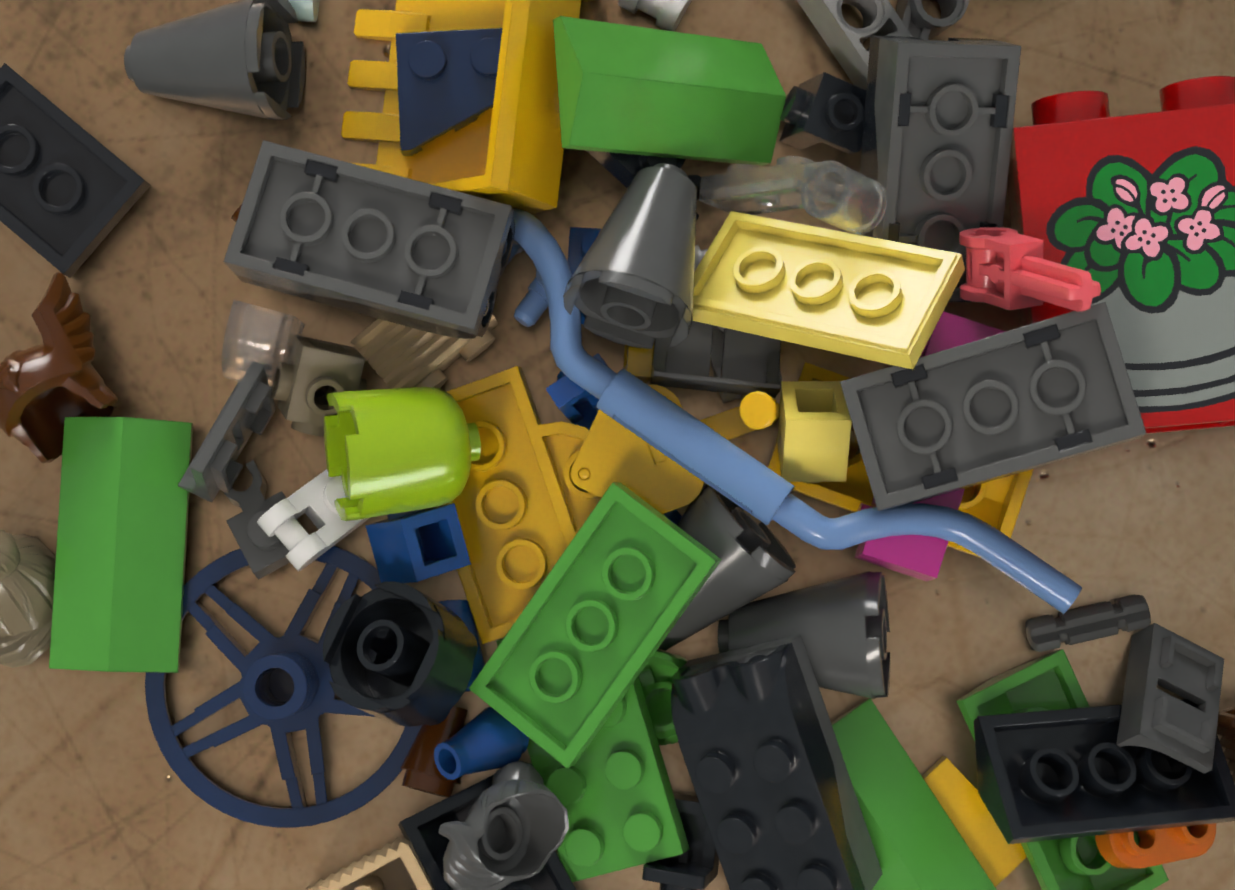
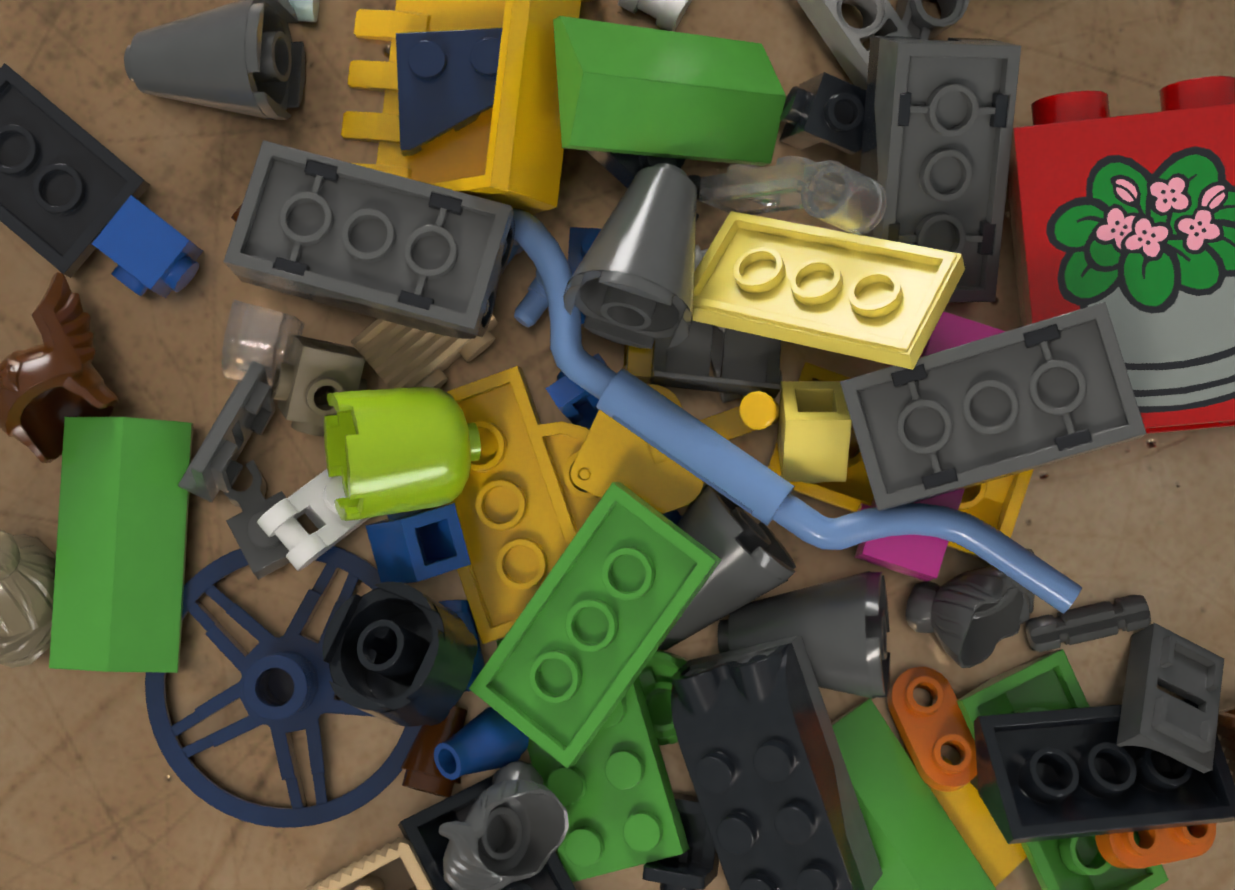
coral connector [959,227,1101,312] -> none
none -> blue brick [92,195,203,299]
none -> orange plate [887,667,977,792]
none -> dark grey hair [906,548,1035,668]

